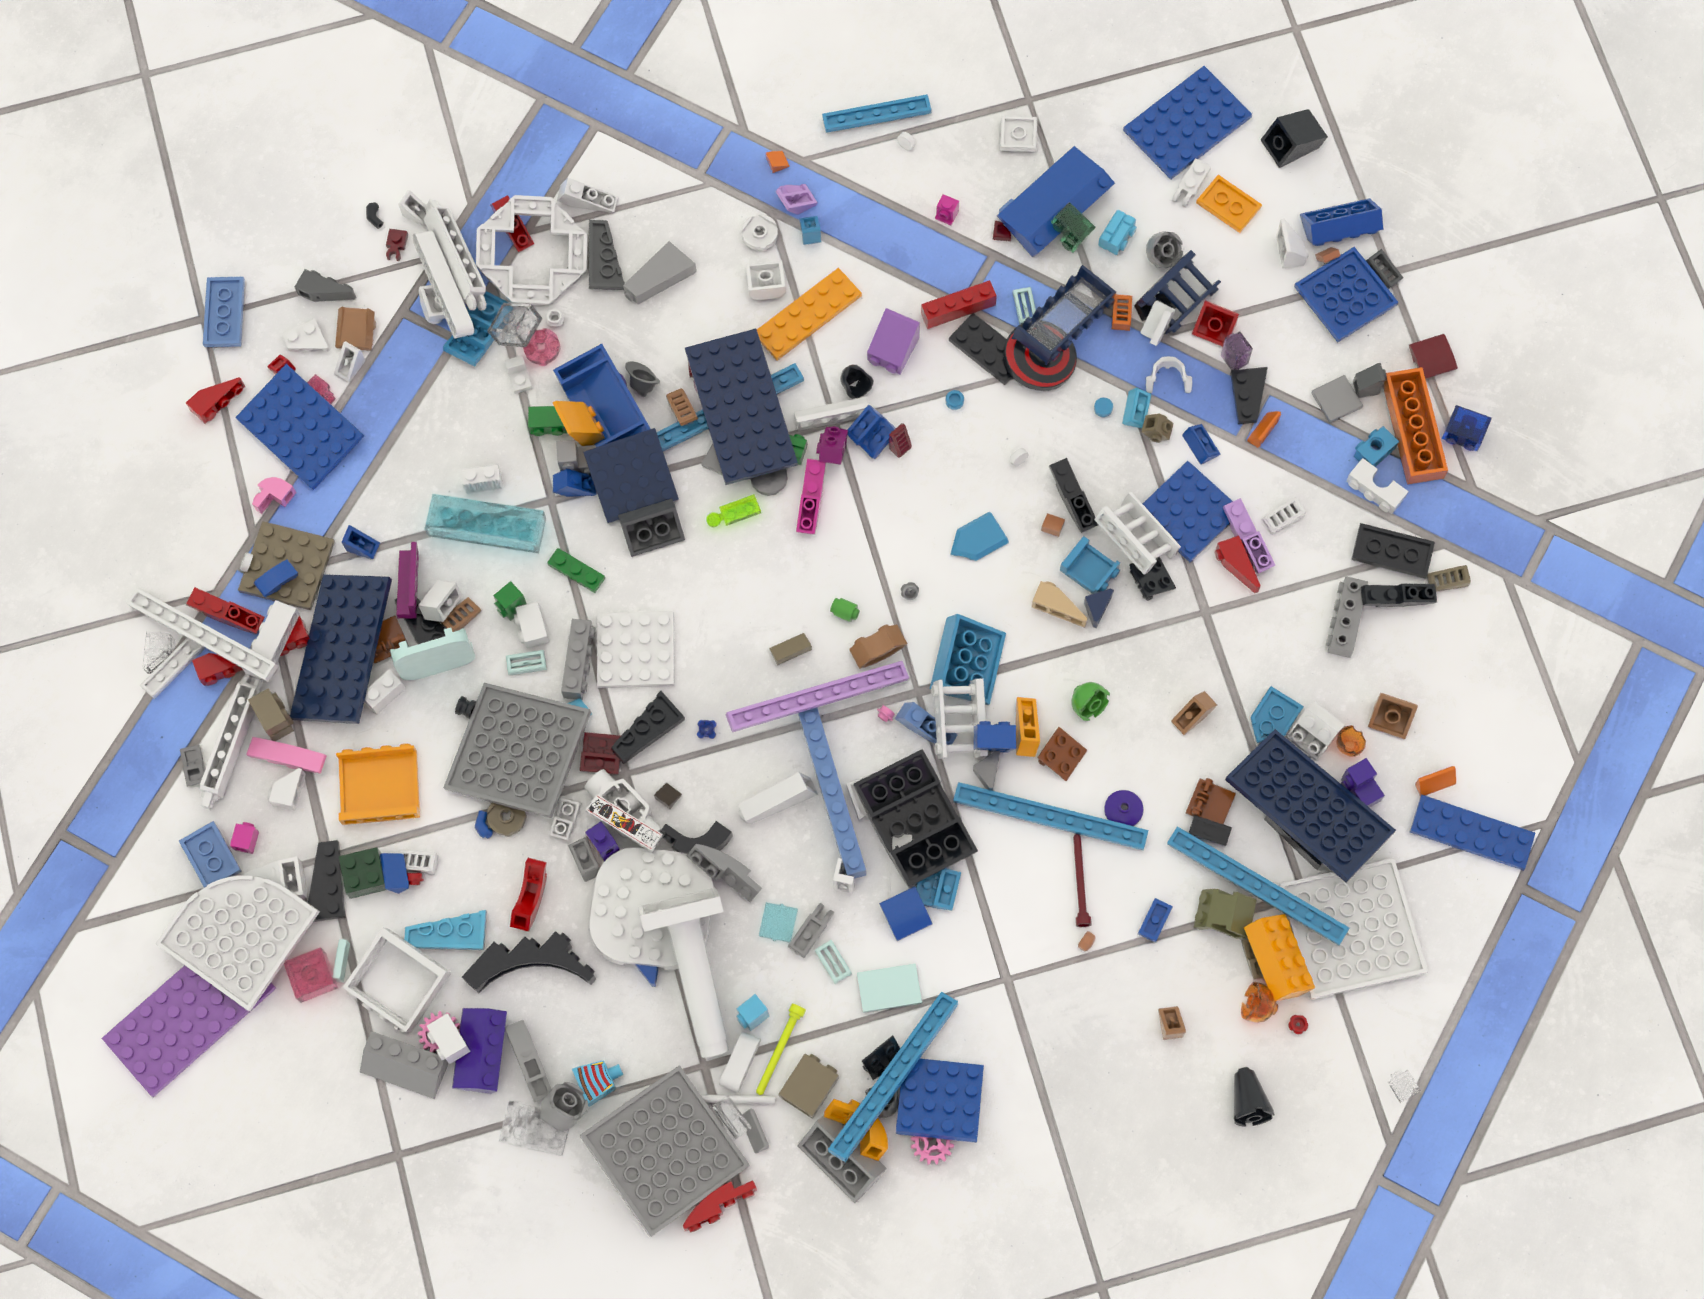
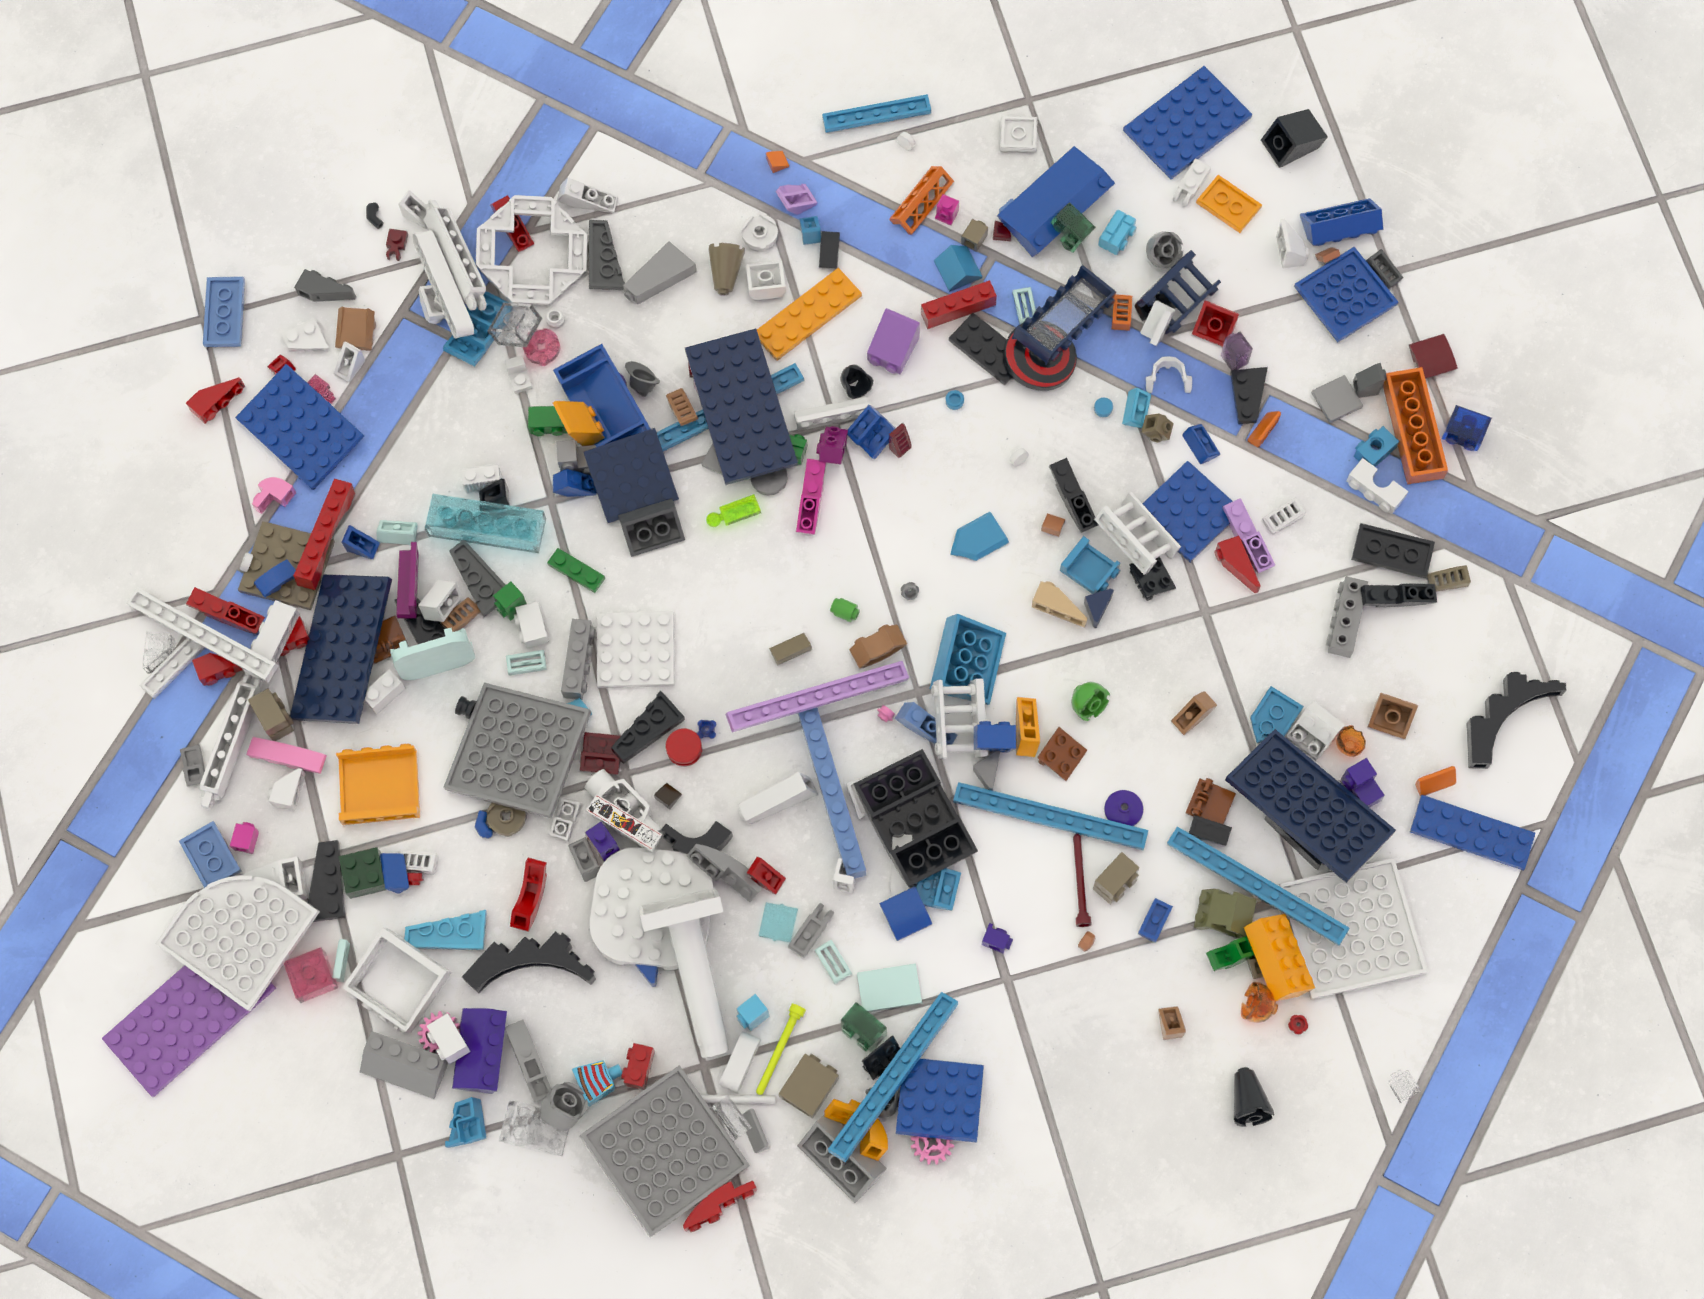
none -> red arch [293,478,355,590]
none -> light aqua slope [376,520,418,545]
none -> dark azure slope [445,1097,486,1148]
none -> dark grey wing [449,539,506,618]
none -> black slope [479,478,510,509]
none -> red brick [621,1043,655,1090]
none -> red head [666,728,702,767]
none -> dark tan cone [708,243,745,295]
none -> red slope [747,857,786,895]
none -> black slope [819,231,840,269]
none -> clear green piece [841,1002,887,1053]
none -> orange fence [889,166,954,234]
none -> dark azure slope [934,245,982,292]
none -> dark tan brick [961,219,988,252]
none -> dark purple brick [981,923,1013,954]
none -> dark tan piece [1093,852,1140,905]
none -> green brick [1206,936,1255,971]
none -> black arch [1466,672,1566,769]

